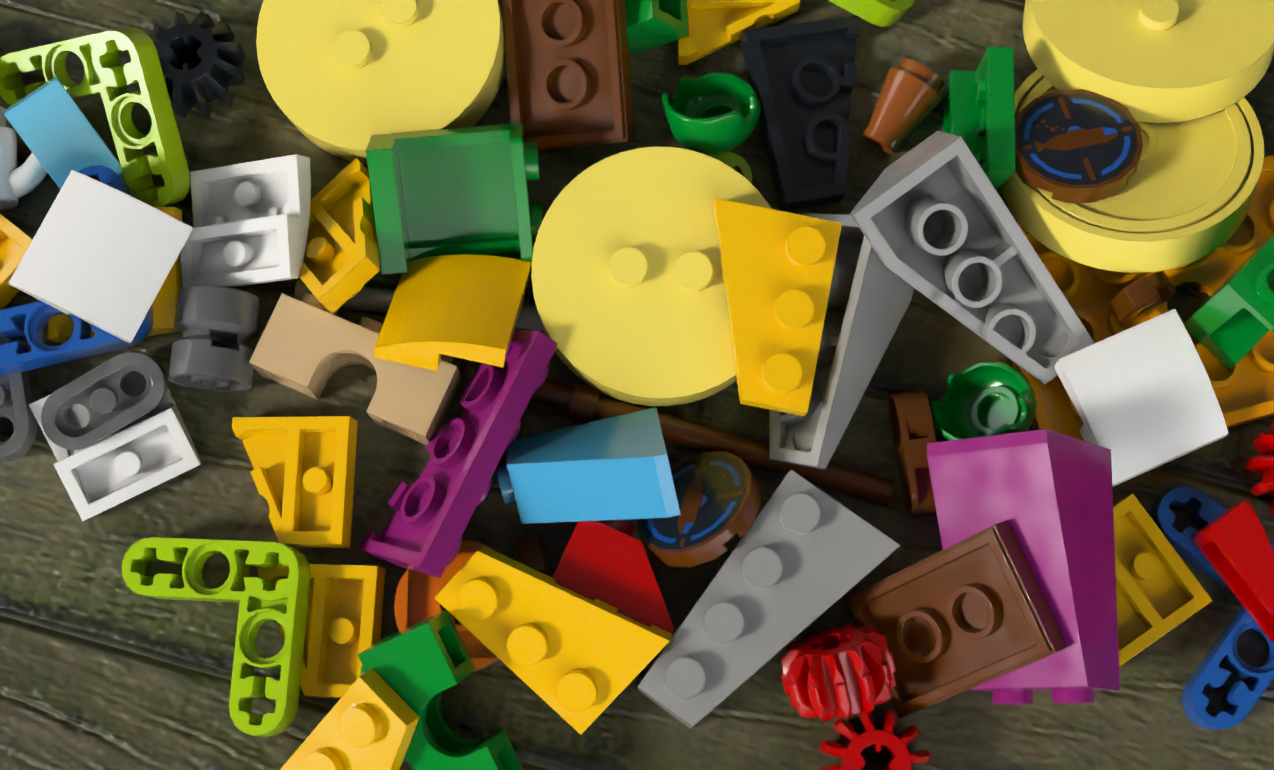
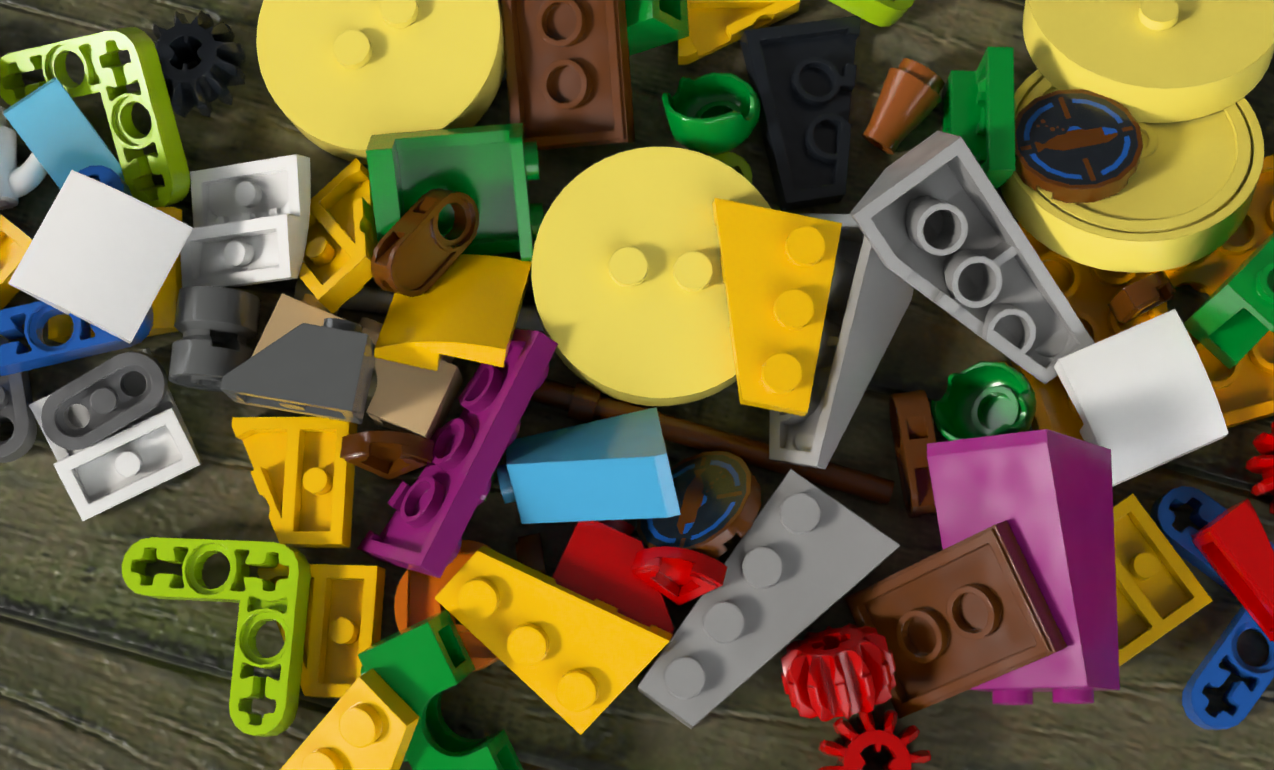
none -> dark grey slope [220,318,376,424]
none -> reddish brown tile [340,431,434,480]
none -> reddish brown piece [371,188,479,297]
none -> red tile [631,546,728,605]

